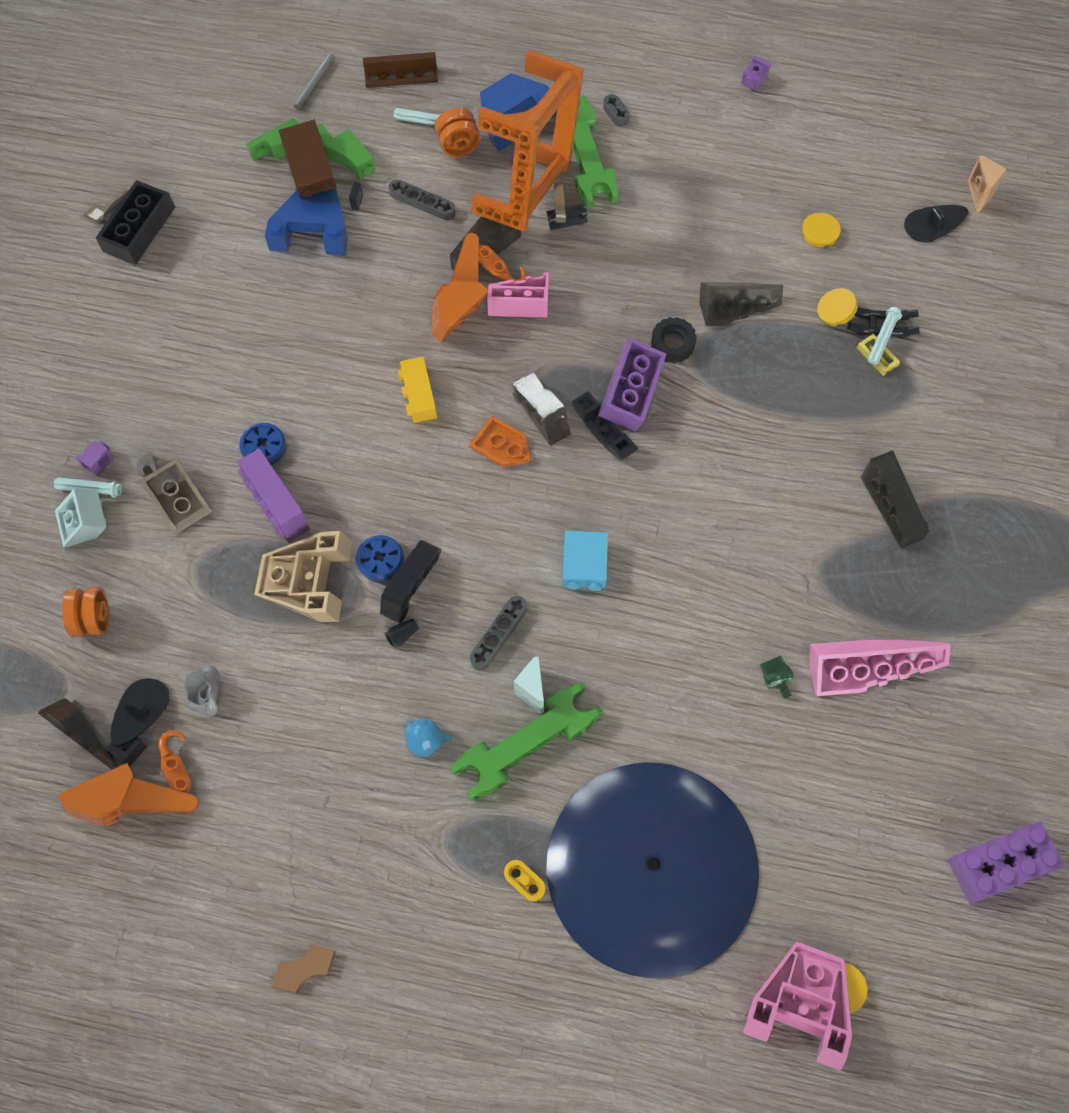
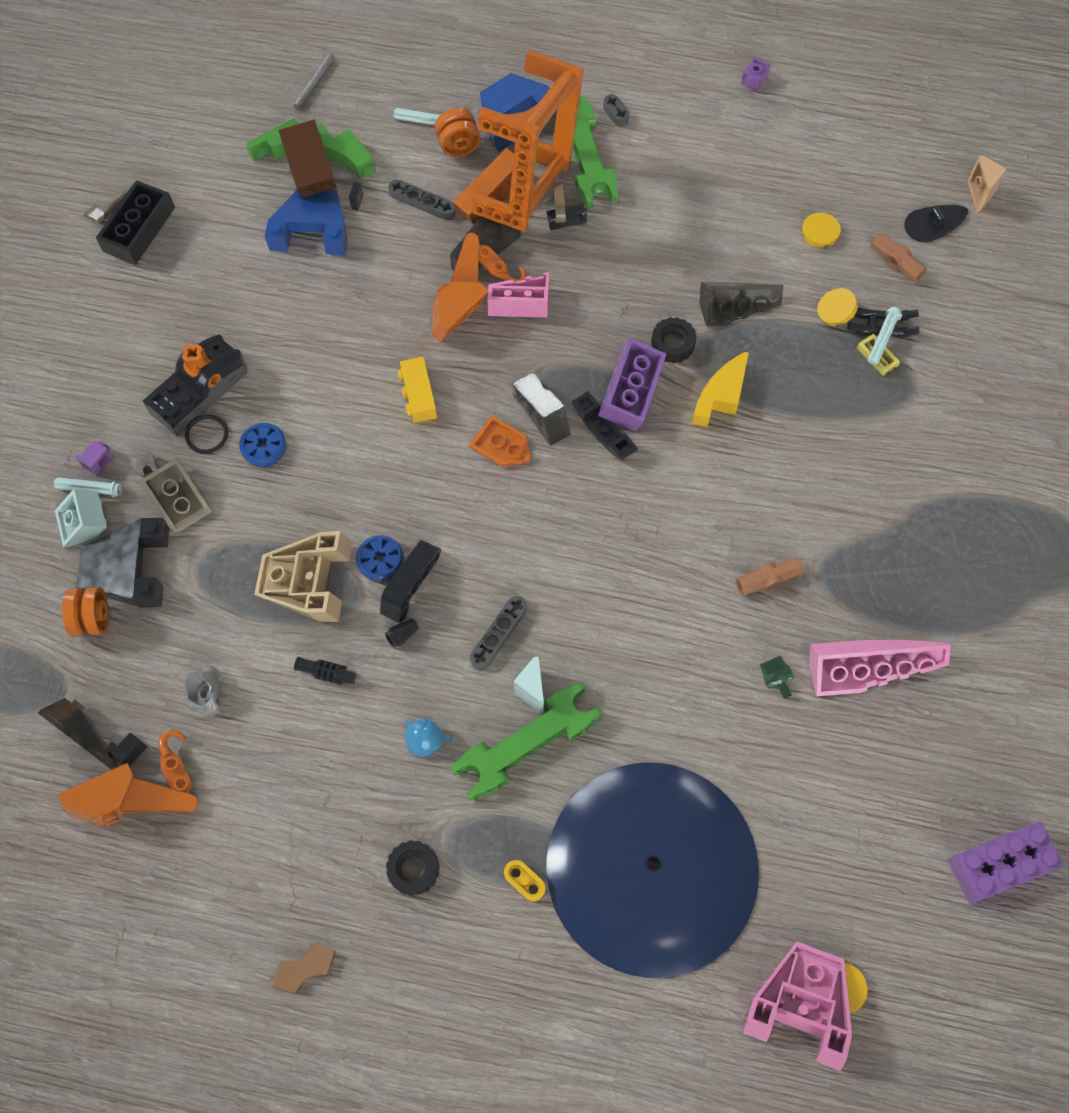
black shield [111,678,170,747] -> none
medium lavender brick [237,448,310,543] -> none
reddish brown fence [363,52,438,88] -> none
medium azure brick [562,531,608,591] -> none
clear smoke wedge [861,450,929,549] -> none
none -> black wedge [76,518,170,608]
none -> black piece [142,334,247,436]
none -> black tyre [185,415,228,454]
none -> black hinge [294,656,357,685]
none -> black tyre [386,840,440,896]
none -> orange wedge [453,148,514,224]
none -> yellow slope [692,352,749,428]
none -> nougat piece [736,557,804,596]
none -> nougat piece [871,233,927,282]

